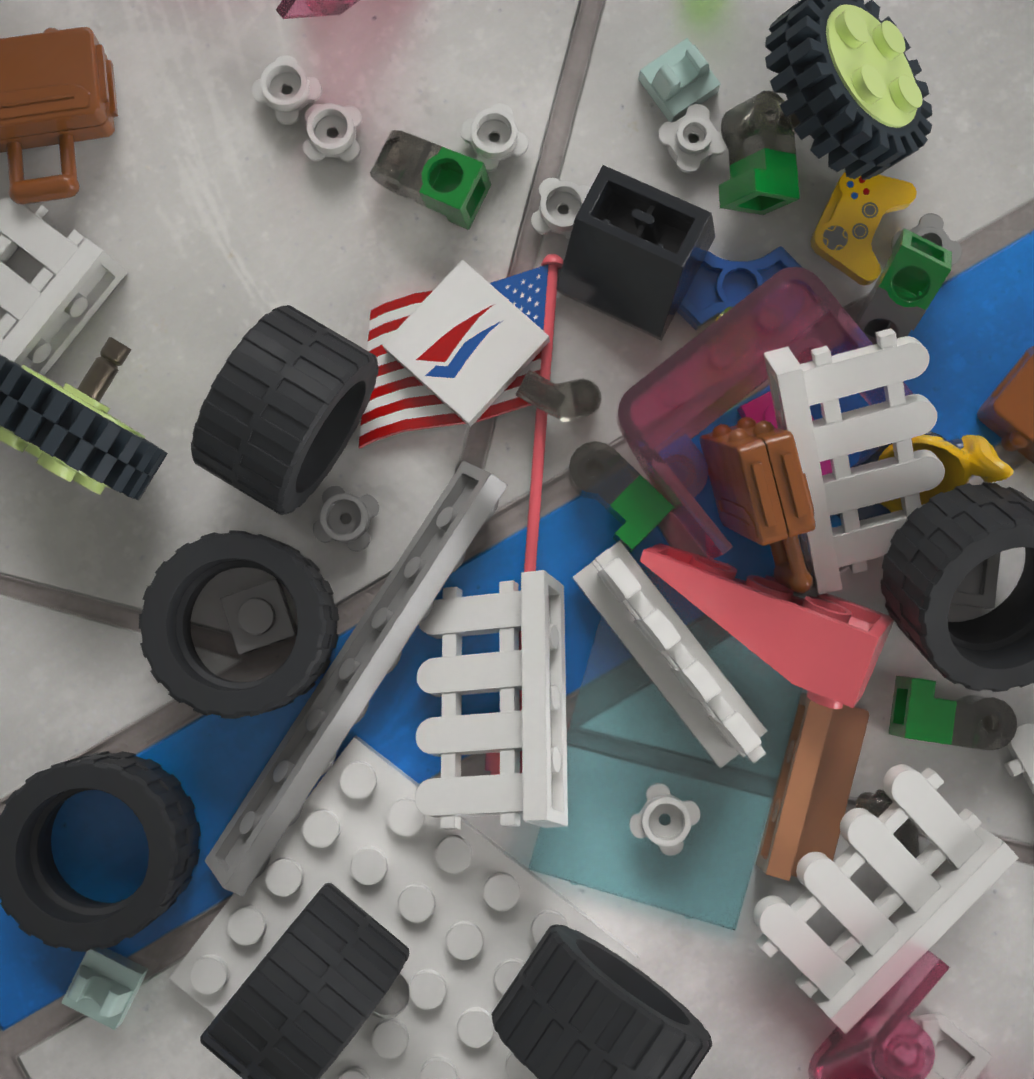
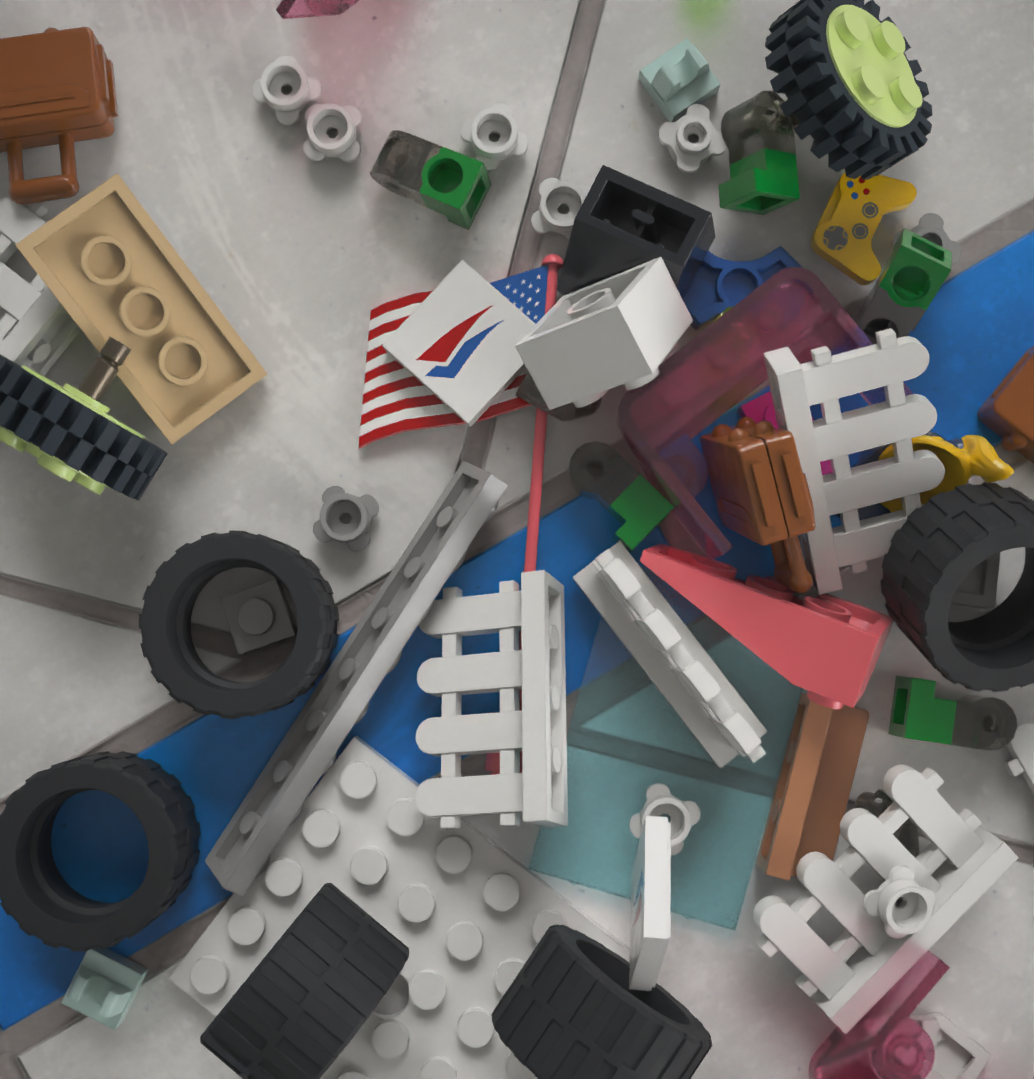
black tyre [191,305,379,515] -> none
none -> tan plate [15,173,268,445]
none -> white brick [515,256,693,410]
none -> white tile [629,816,671,991]
none -> white plate [863,865,935,939]

